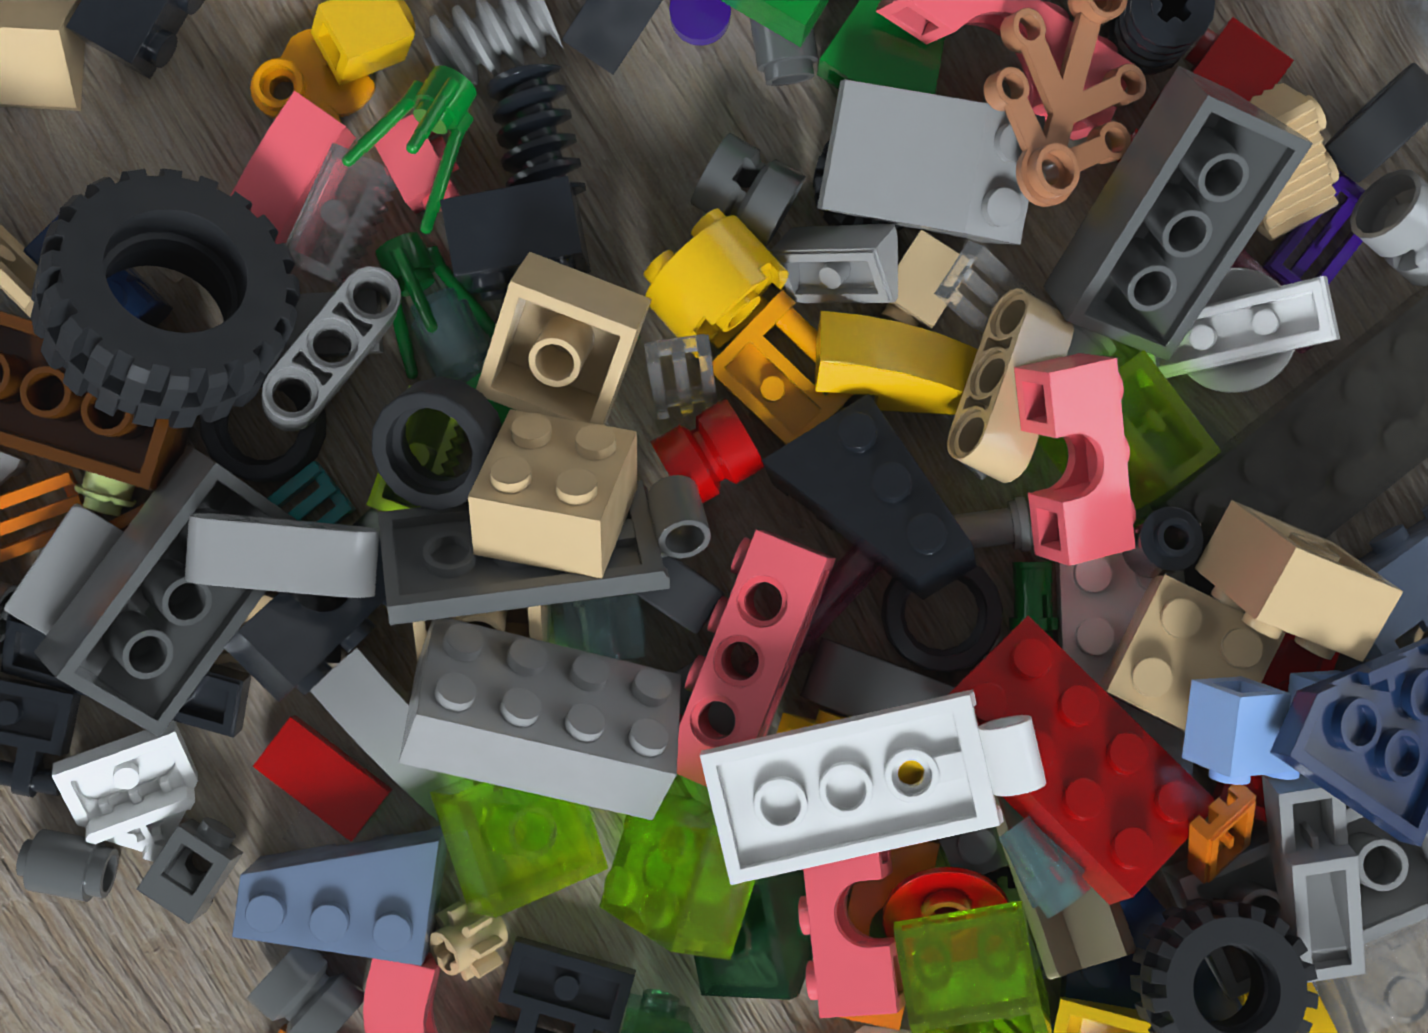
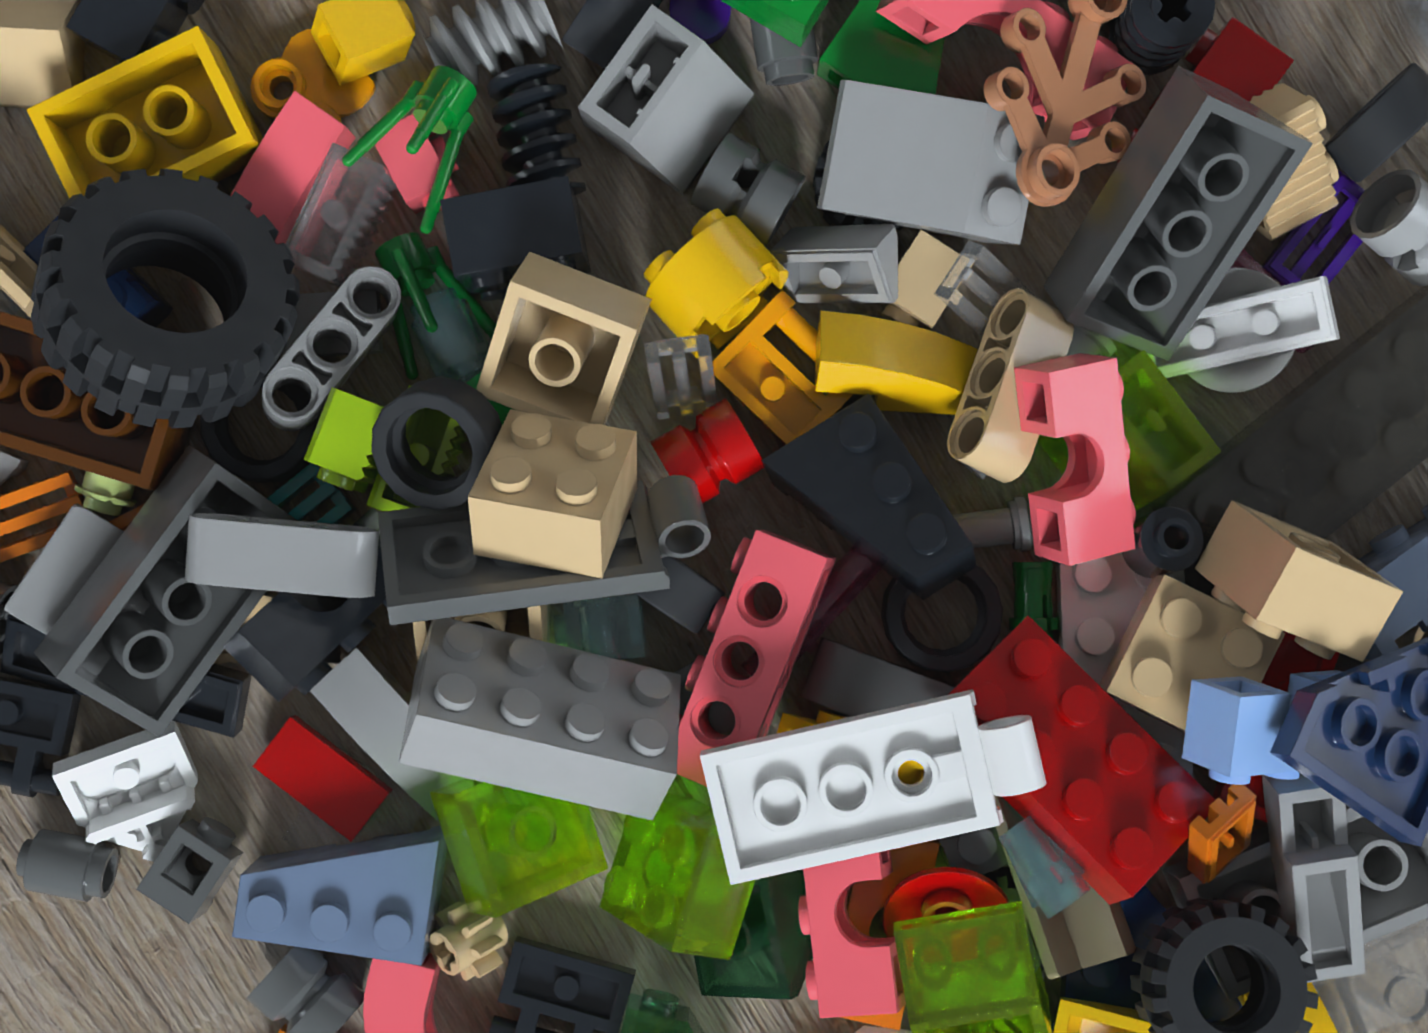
none -> yellow brick [26,26,263,199]
none -> lime brick [304,387,384,493]
none -> light grey slope [578,4,754,195]

